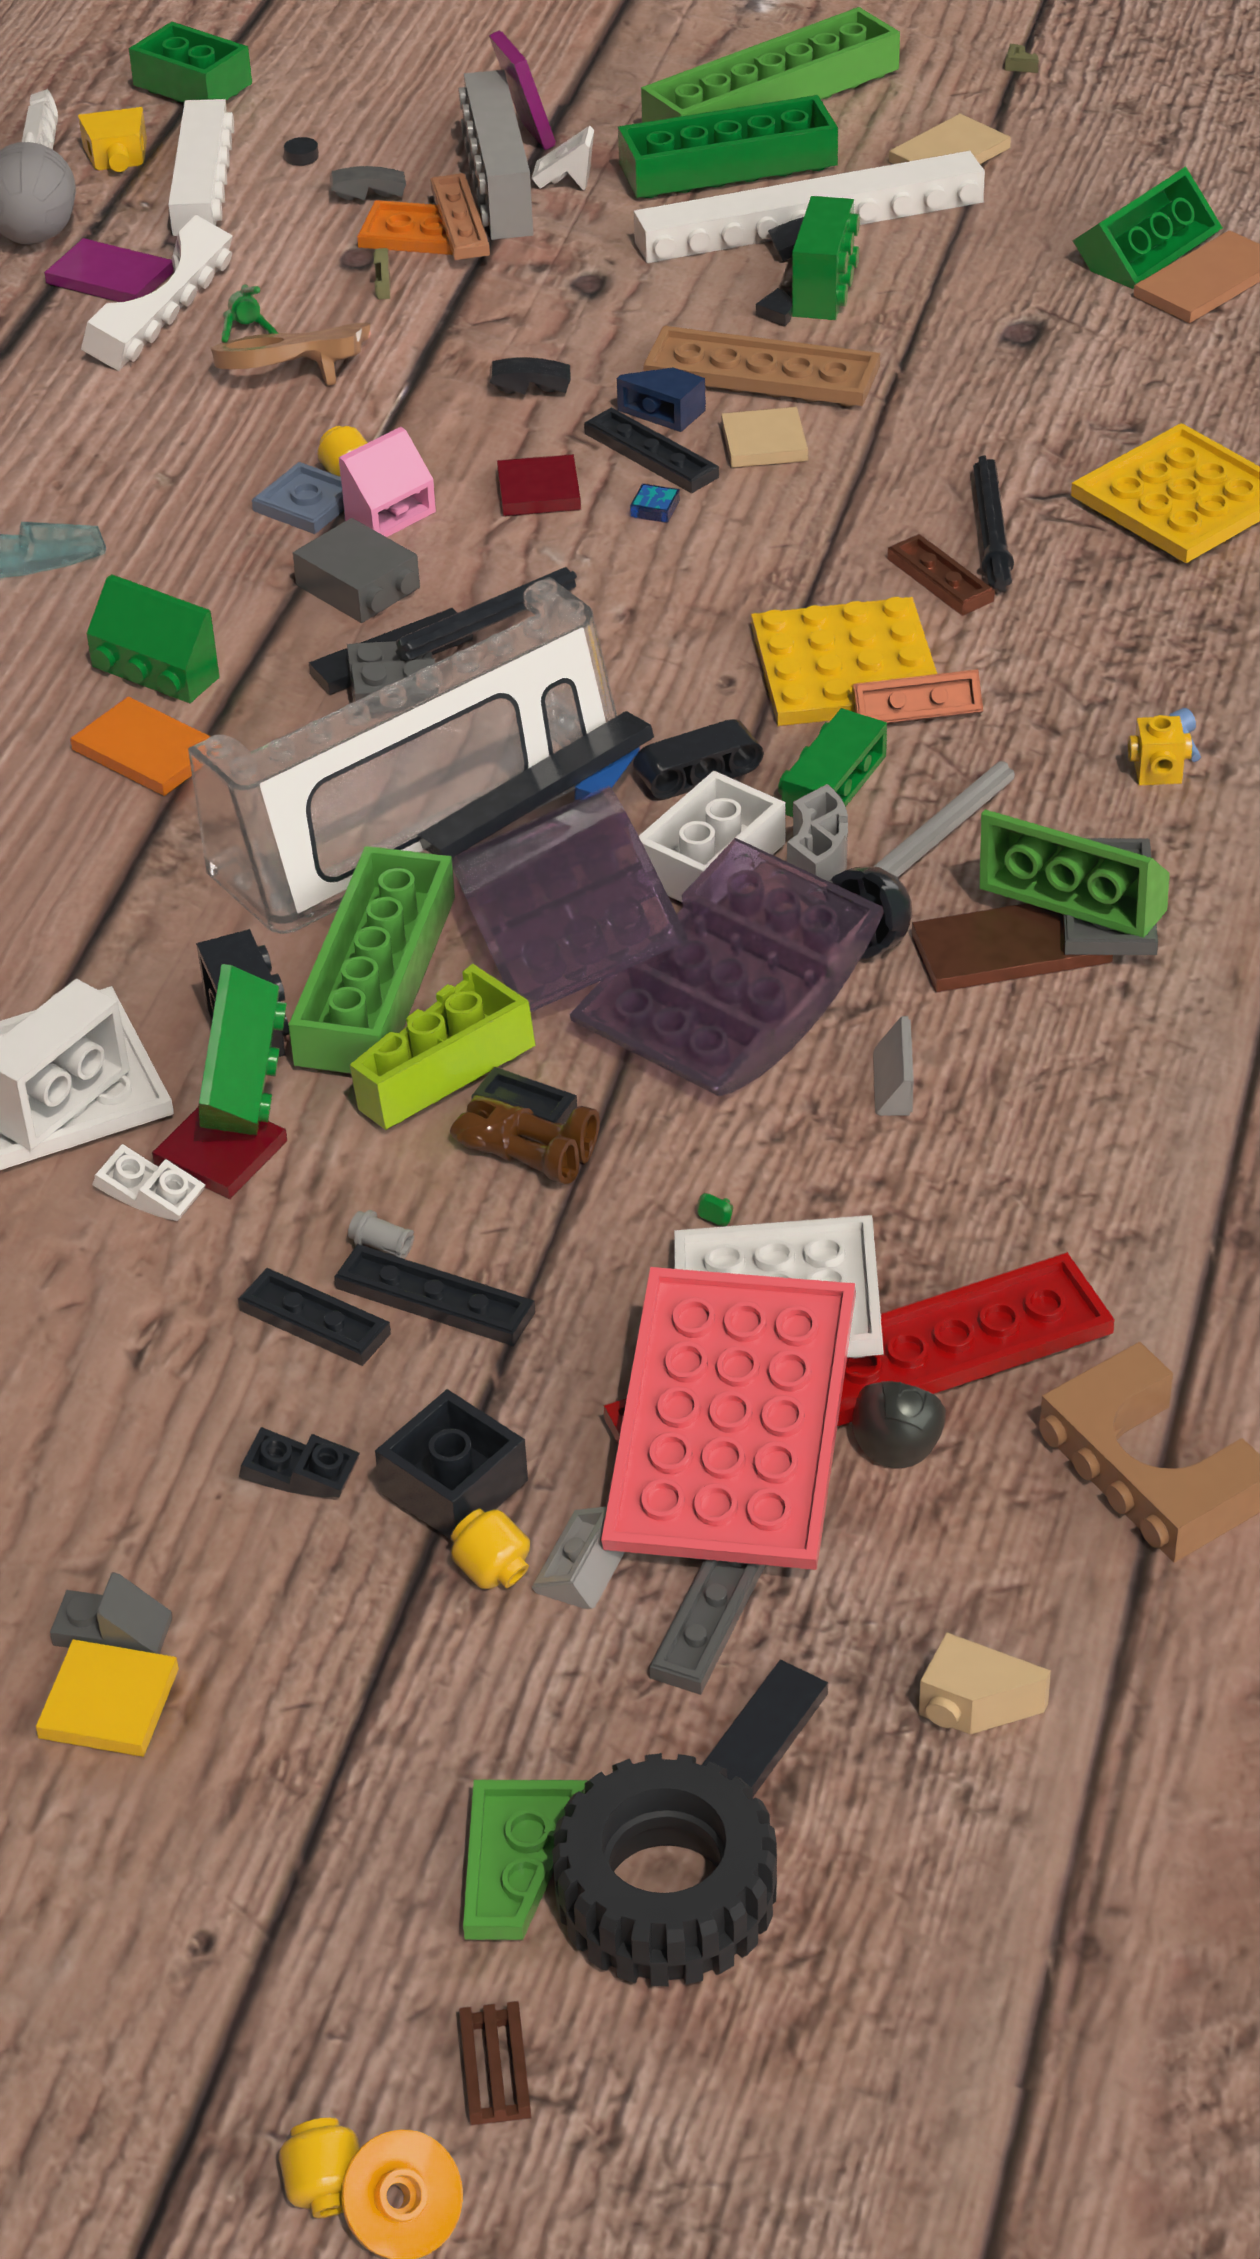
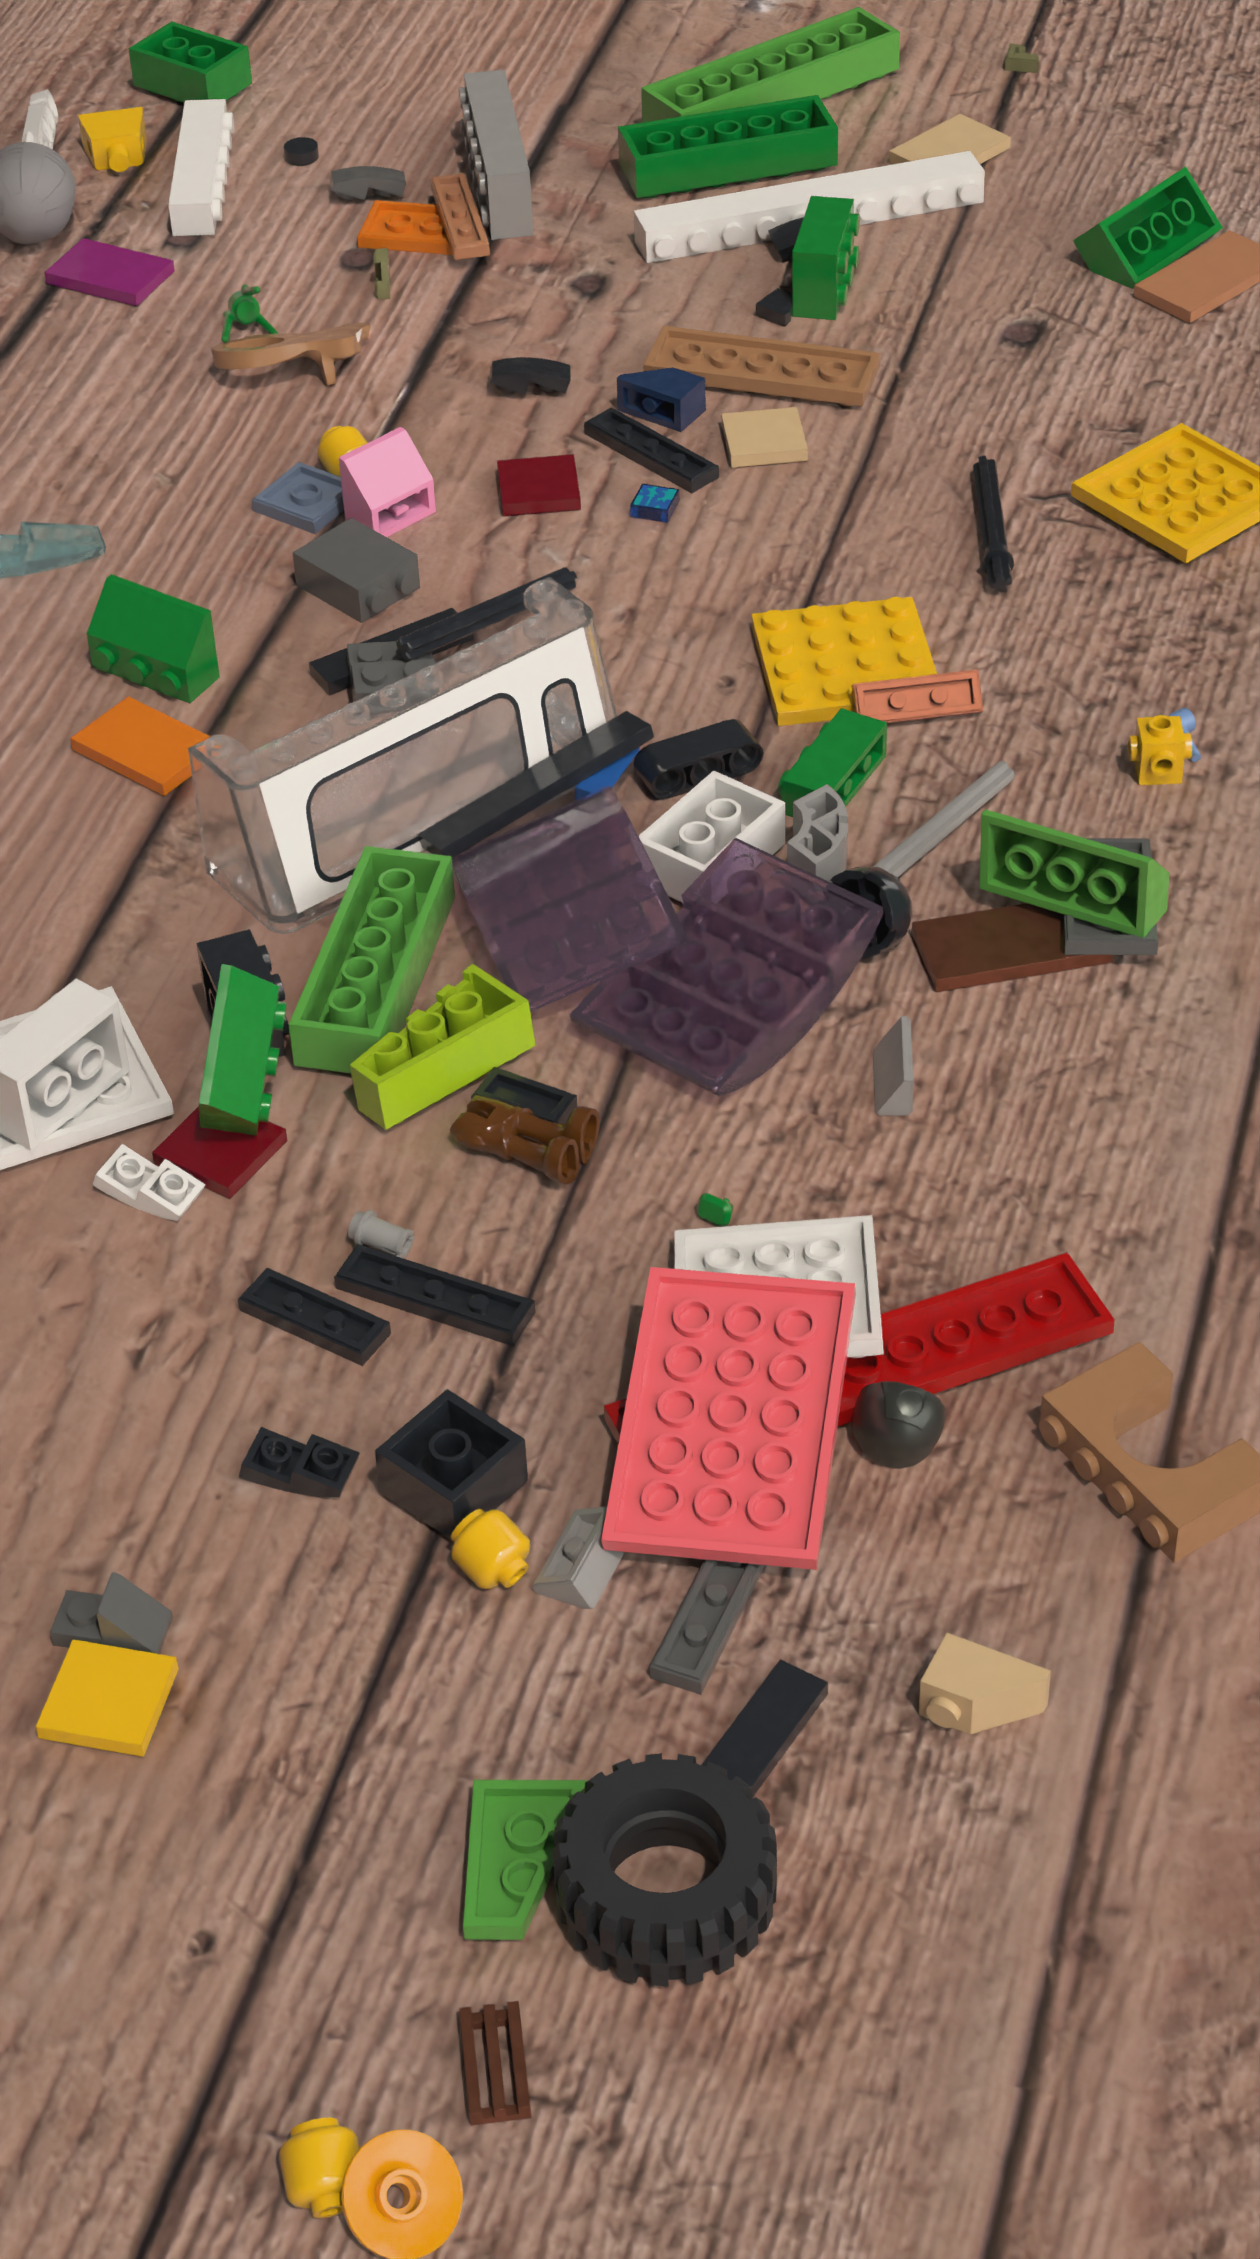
white arch [81,215,233,371] -> none
magenta tile [489,30,556,150] -> none
white slope [532,125,594,190] -> none
copper tile [887,534,995,616] -> none

